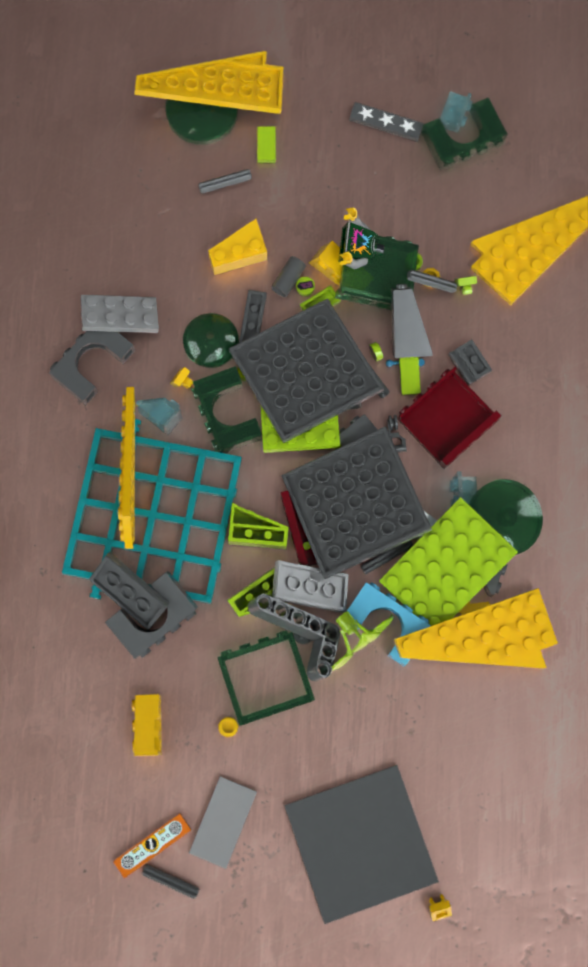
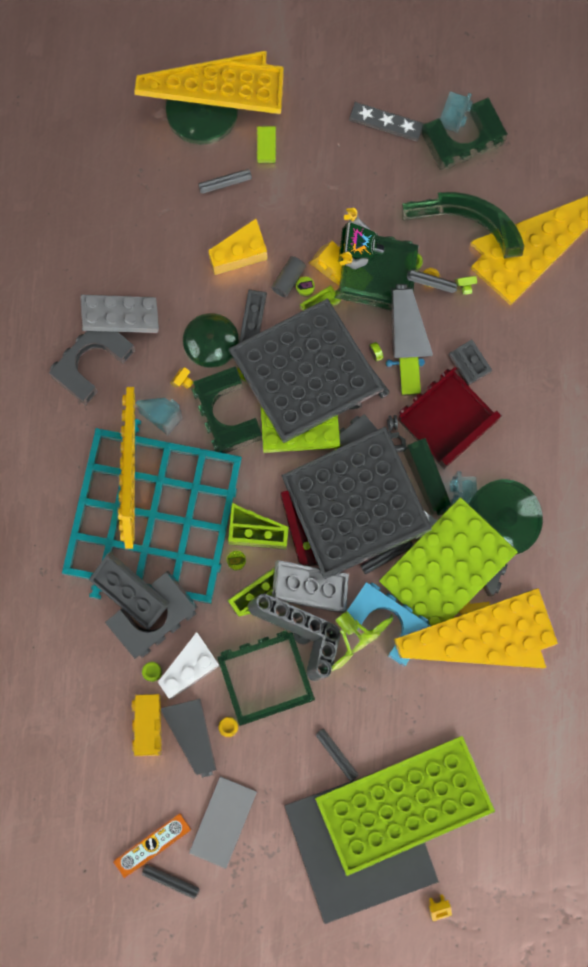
none -> lime tile [142,662,162,682]
none -> white wedge [158,632,219,700]
none -> dark grey slope [161,699,217,778]
none -> clear neon green tile [227,551,246,571]
none -> lime plate [315,736,495,876]
none -> dark grey axle [316,729,358,781]
none -> clear green arch [402,192,524,258]
none -> clear green slope [404,438,452,516]

